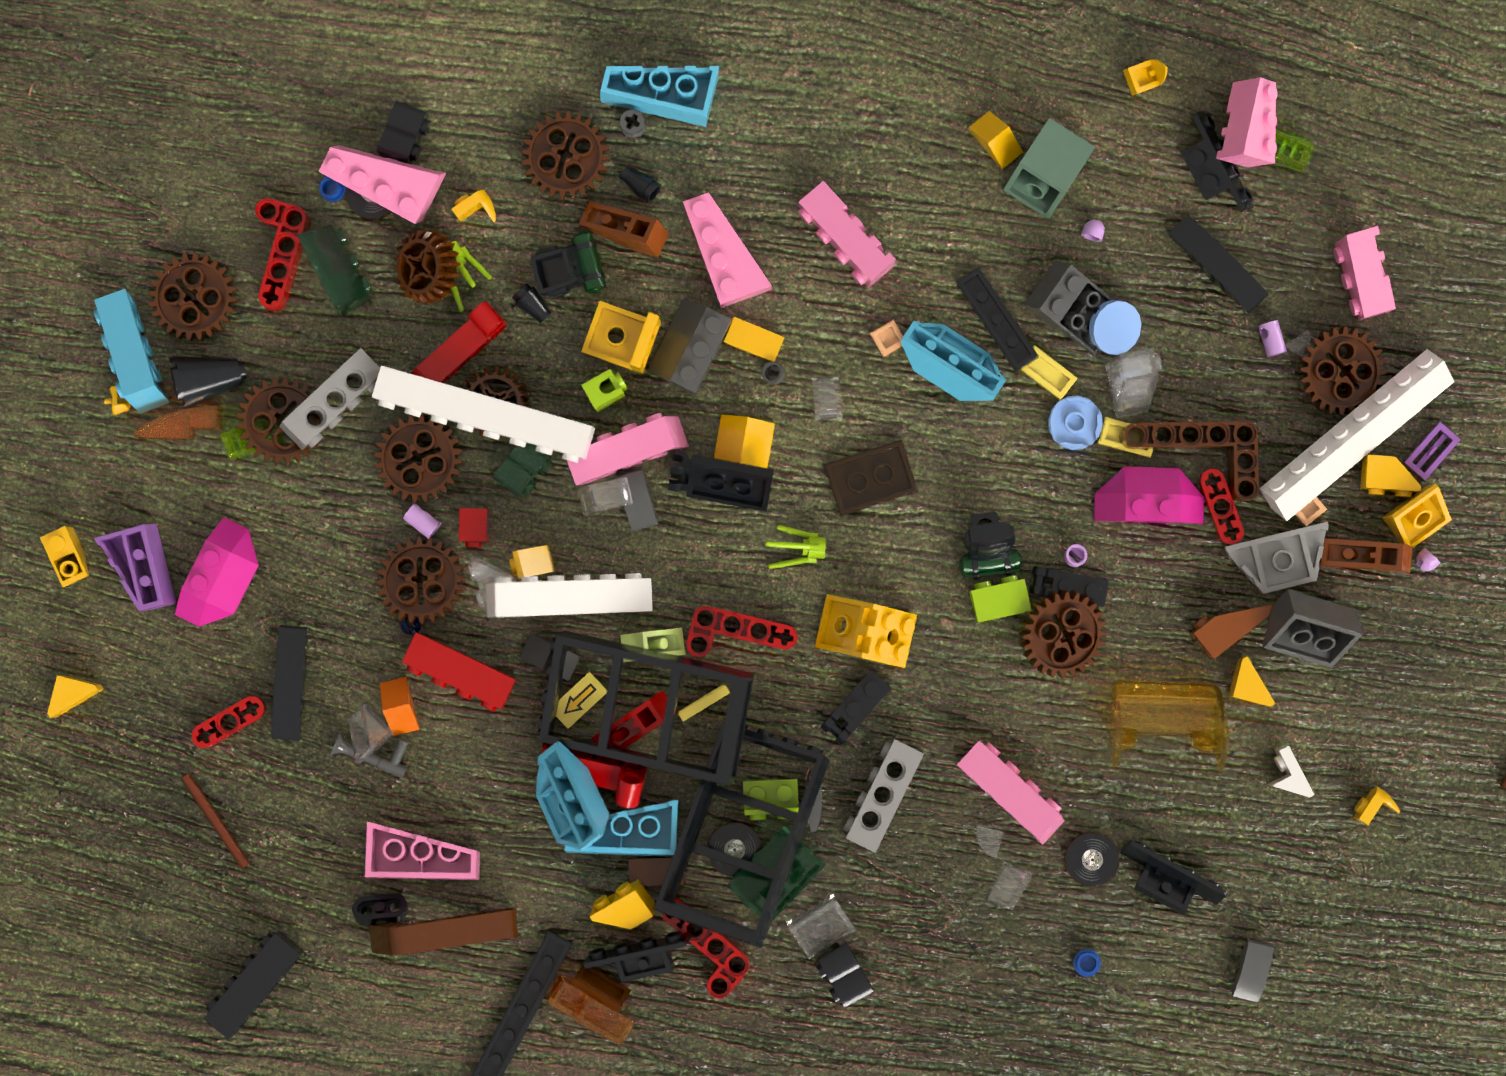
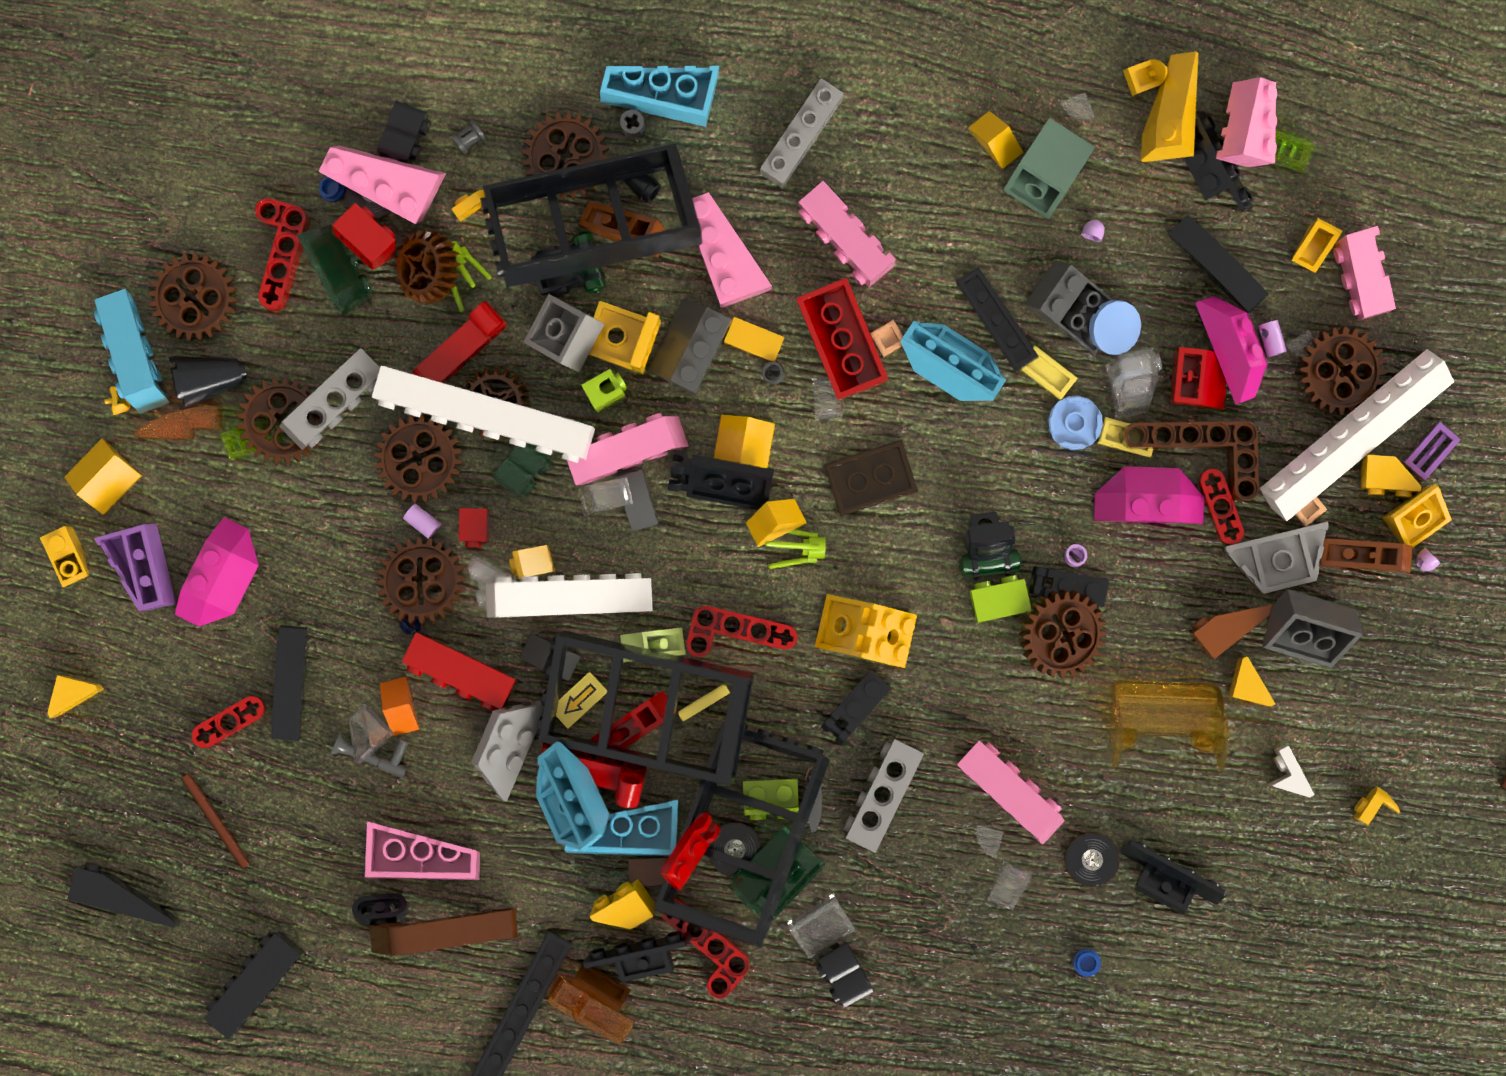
black cone [512,283,552,323] -> none
dark grey slope [1230,939,1274,1002] -> none
none -> yellow slope [64,438,142,515]
none -> black slope [67,862,181,928]
none -> red slope [332,203,395,270]
none -> dark grey bush [451,119,486,155]
none -> light grey wing [471,700,544,802]
none -> black window [480,144,702,288]
none -> light grey slope [523,294,604,372]
none -> red hinge [659,812,721,890]
none -> yellow slope [746,499,807,547]
none -> light grey brick [760,78,844,189]
none -> red slope [796,278,888,400]
none -> clear tile [1059,92,1095,121]
none -> yellow wedge [1141,51,1198,162]
none -> red slope [1169,347,1227,410]
none -> dark pink wedge [1195,296,1268,404]
none -> yellow slope [1292,218,1342,273]

